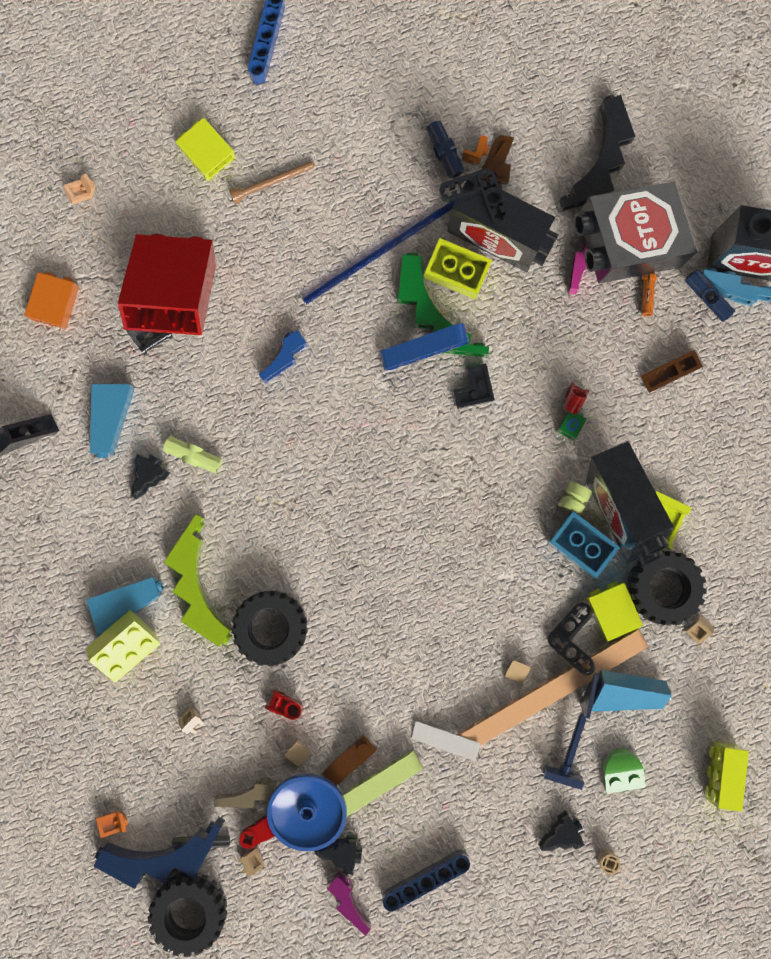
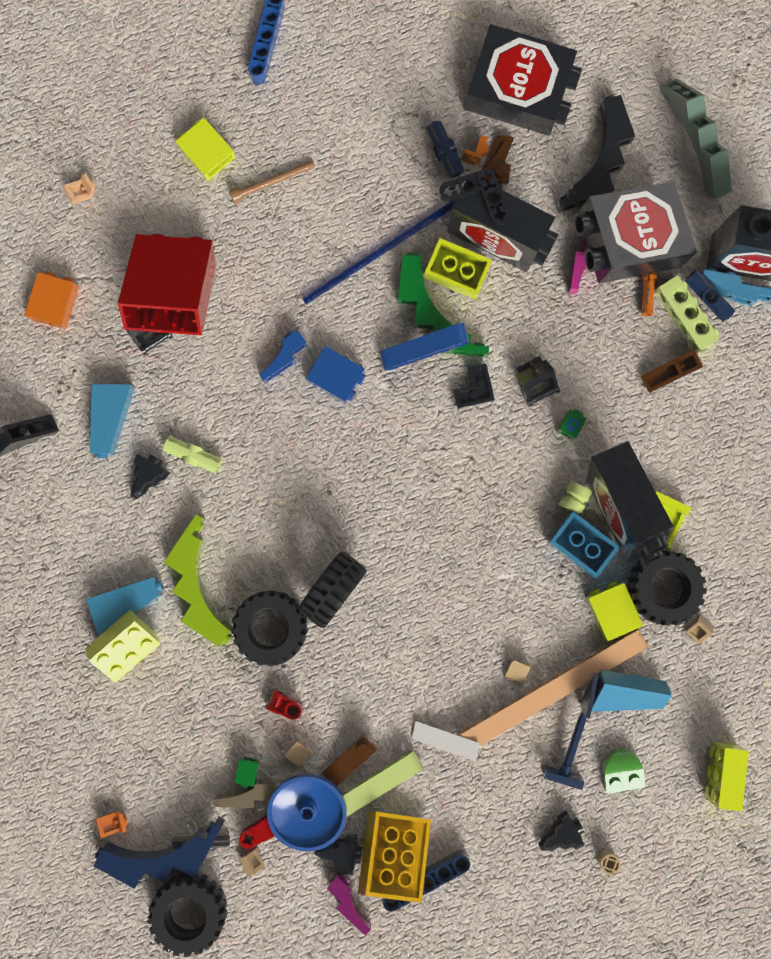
tan tile [178,706,204,734] -> none
black beam [548,602,596,676] -> none
red piece [563,382,589,414] -> none
none -> green brick [234,756,261,788]
none -> black tyre [298,551,367,628]
none -> blue brick [306,346,366,404]
none -> yellow slope [358,811,431,903]
none -> brick [465,24,583,136]
none -> black piece [514,356,561,407]
none -> yellowish green brick [654,275,720,352]
none -> sand green arch [660,79,732,198]

